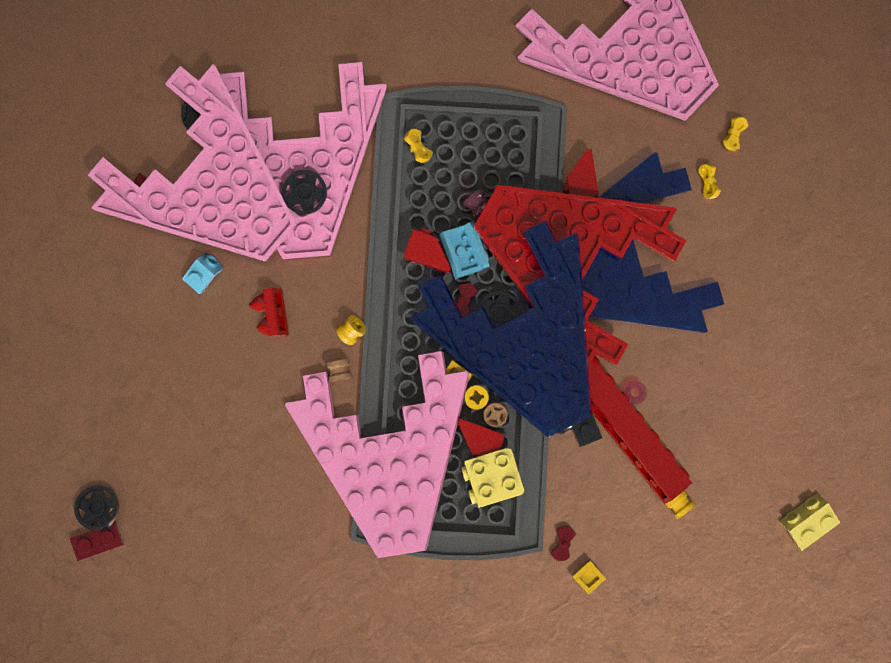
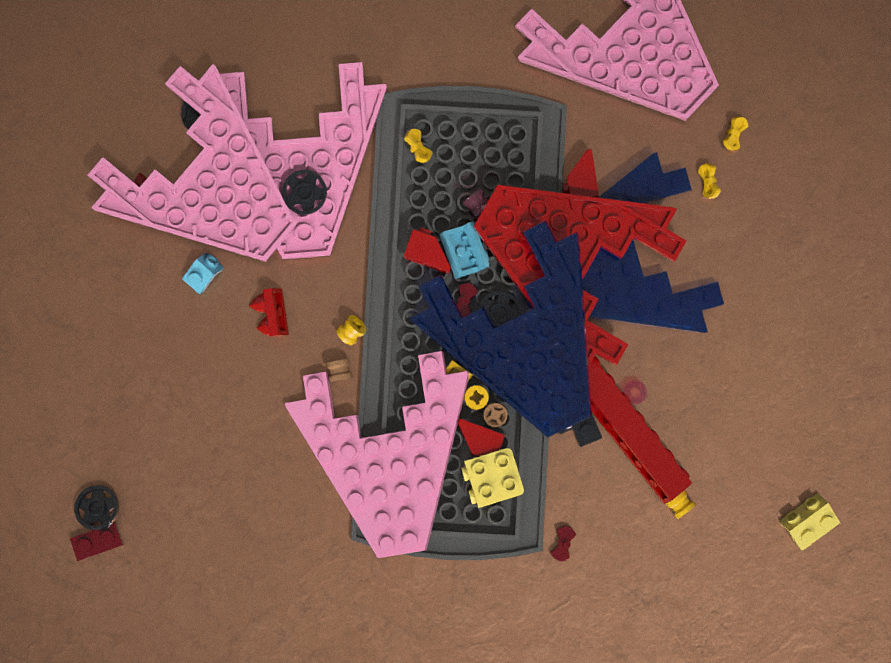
yellow plate [572,561,606,595] -> none

